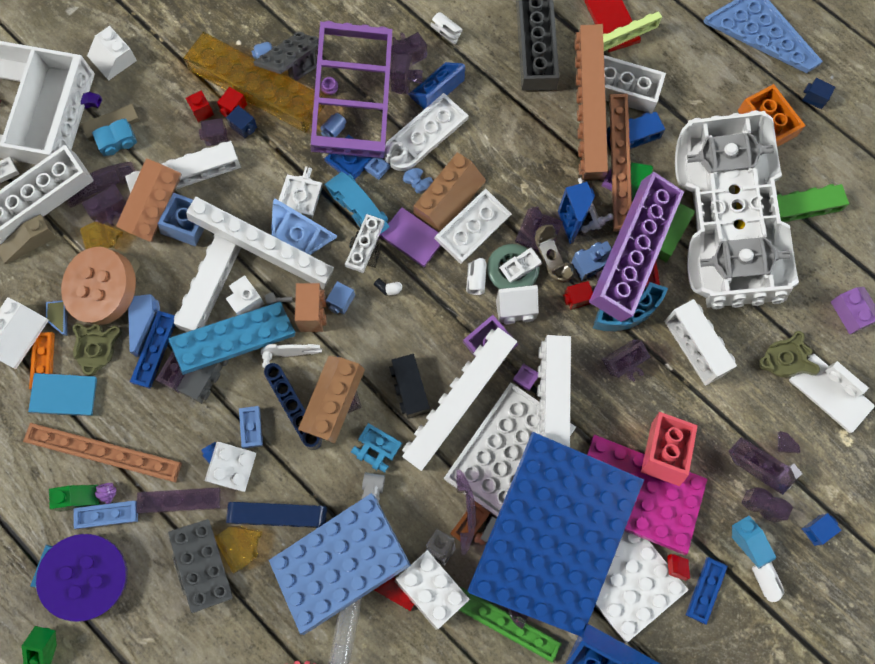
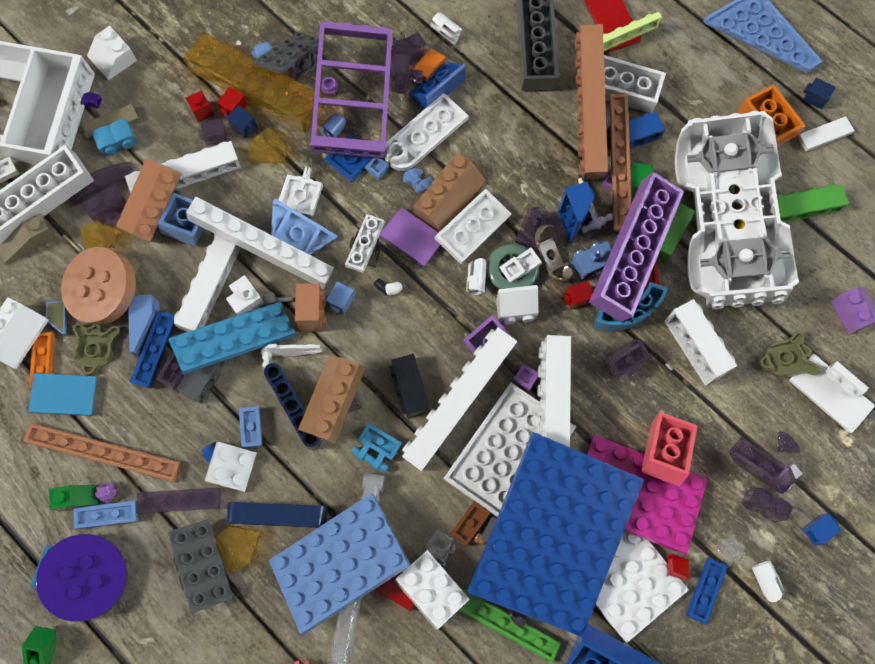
dark azure brick [325,172,390,234] -> none
clear purple slope [456,470,476,555] -> none
dark azure slope [732,516,776,569] -> none
none -> clear yellow slope [248,127,286,163]
none -> orange tile [412,49,446,82]
none -> clear brick [715,535,747,567]
none -> white tile [797,116,855,152]

